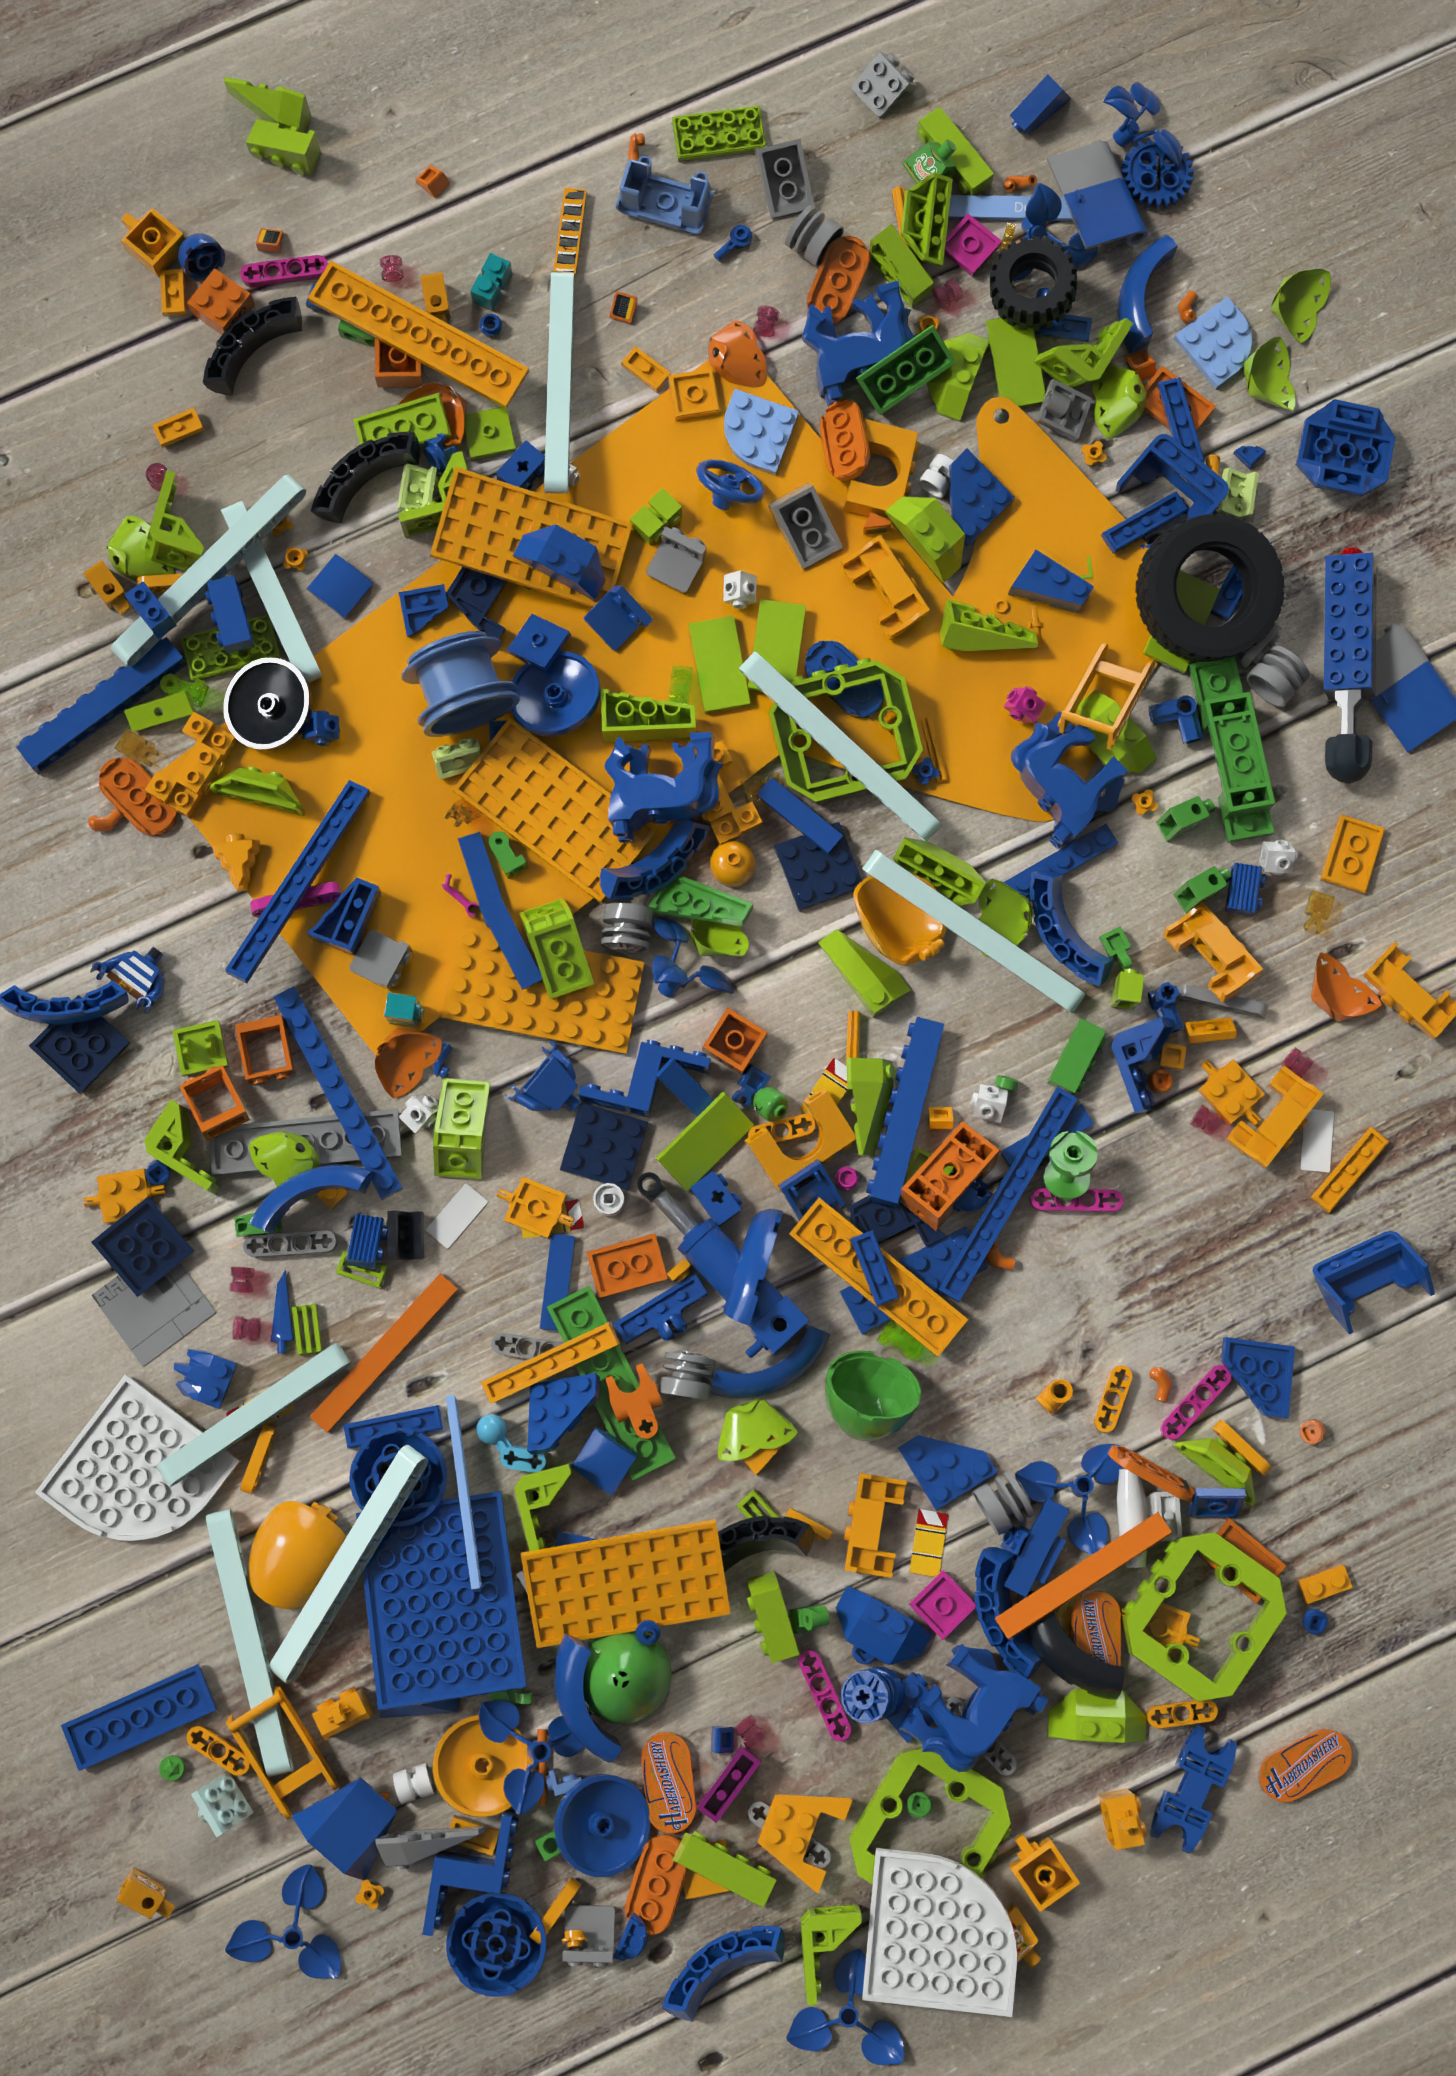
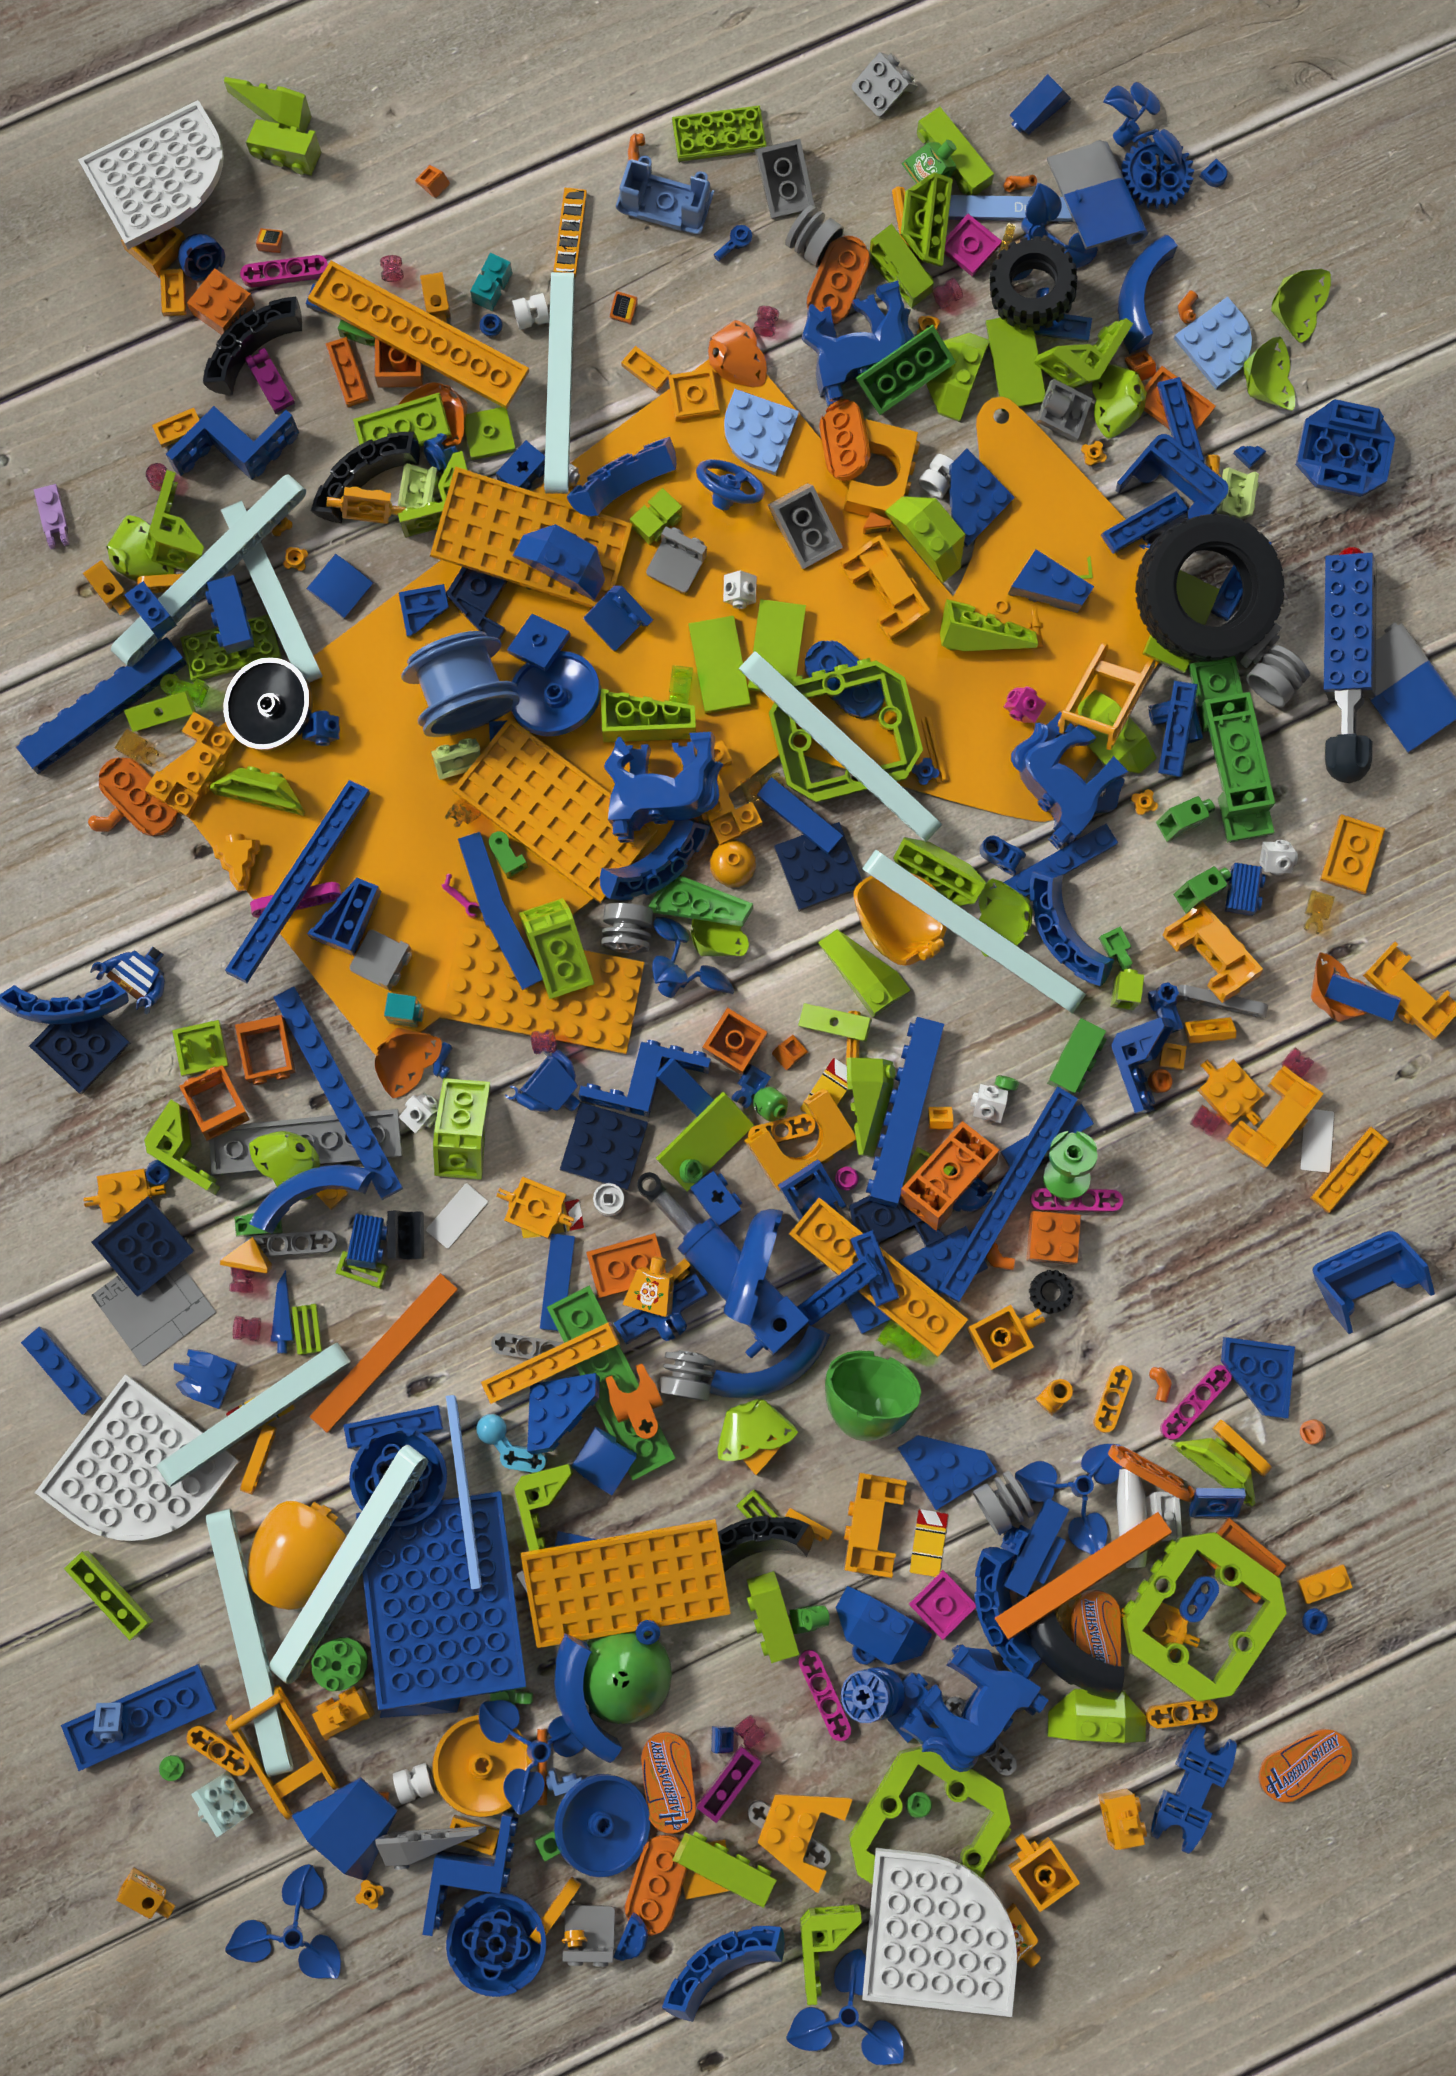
none -> blue plate [21,1326,102,1415]
none -> lavender hinge [33,484,70,550]
none -> lime brick [64,1550,154,1641]
none -> white plate [78,100,224,249]
none -> medium blue bracket [93,1702,123,1743]
none -> blue bracket [166,406,299,480]
none -> light orange slope [220,1237,272,1274]
none -> magenta plate [244,348,295,414]
none -> bright green piece [311,1637,368,1691]
none -> orange tile [326,337,369,408]
none -> light orange plate [326,487,406,524]
none -> white wheel [512,293,550,330]
none -> clear pink wheel [531,1029,556,1055]
none -> blue brick [567,437,677,516]
none -> light orange torso [623,1256,674,1317]
none -> bright green tile [679,1159,703,1183]
none -> orange slope [772,1035,808,1070]
none -> blue tile [797,1253,883,1326]
none -> lime tile [798,1003,872,1042]
none -> light orange brick [966,1305,1045,1371]
none -> blue piece [979,835,1026,875]
none -> orange brick [1026,1211,1081,1265]
none -> black tyre [1029,1270,1074,1314]
none -> blue plate [1158,681,1198,777]
none -> blue plate [1180,1576,1219,1622]
none -> blue tile [1199,158,1228,187]
none -> blue tile [1325,974,1401,1021]

